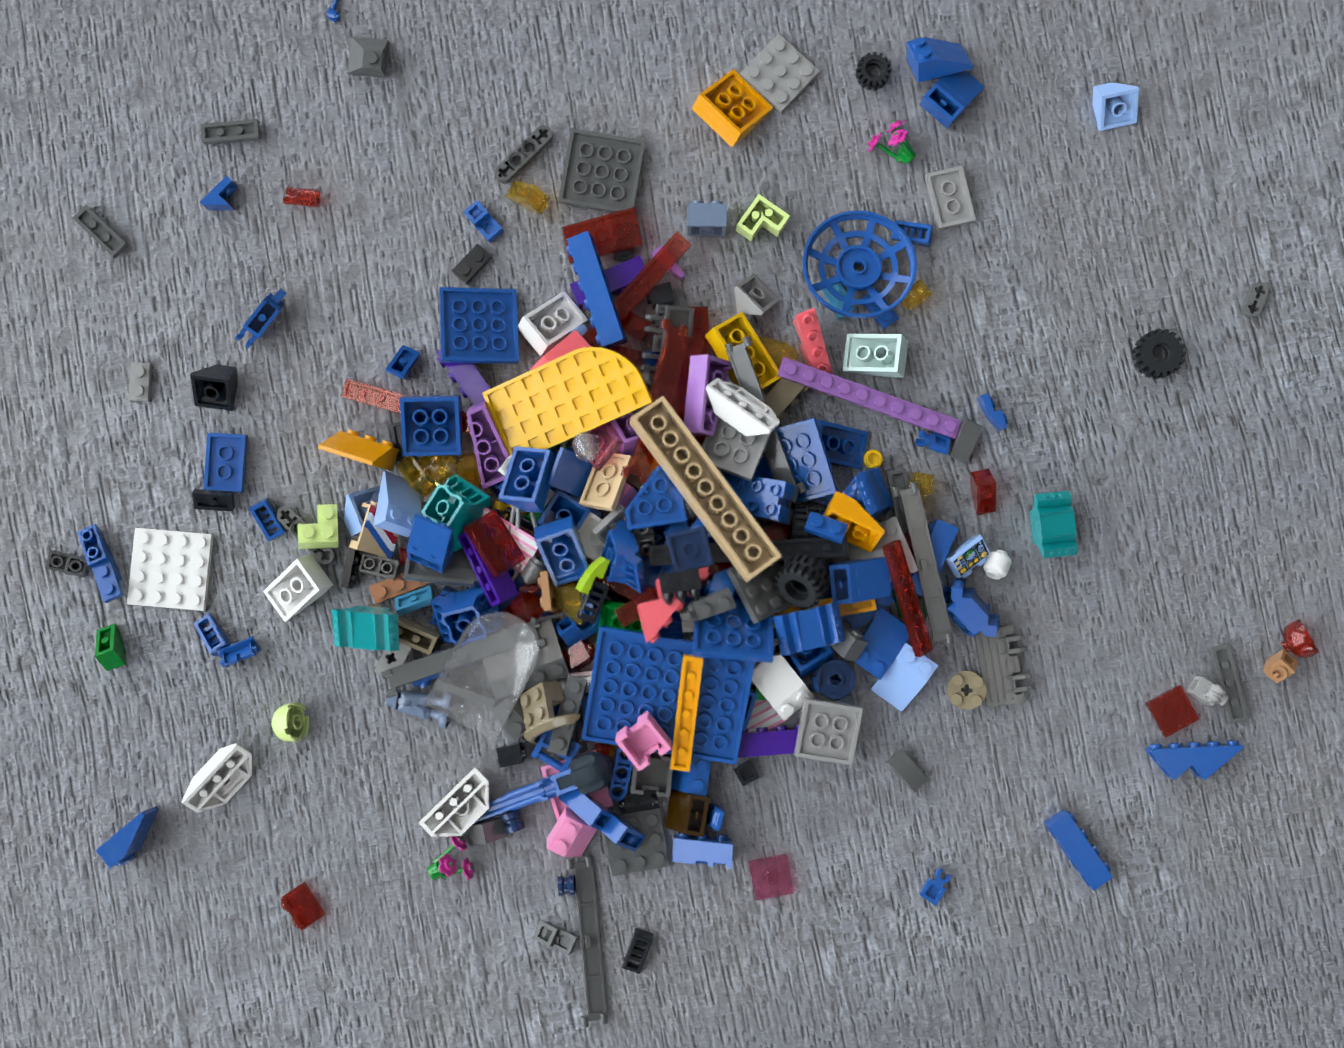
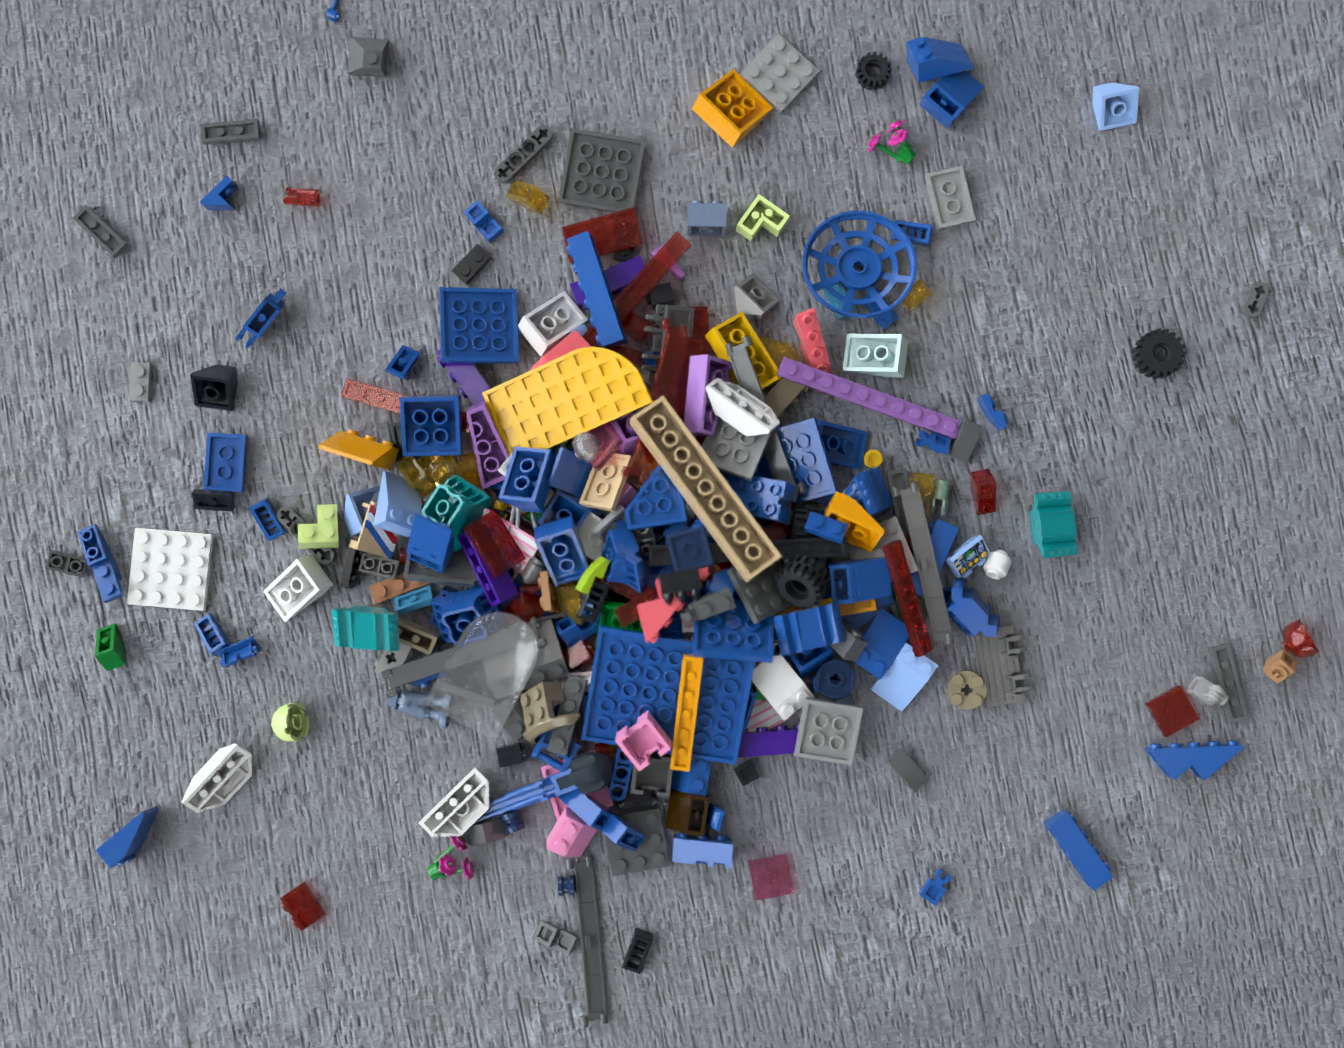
none -> sand green hinge [929,480,952,516]

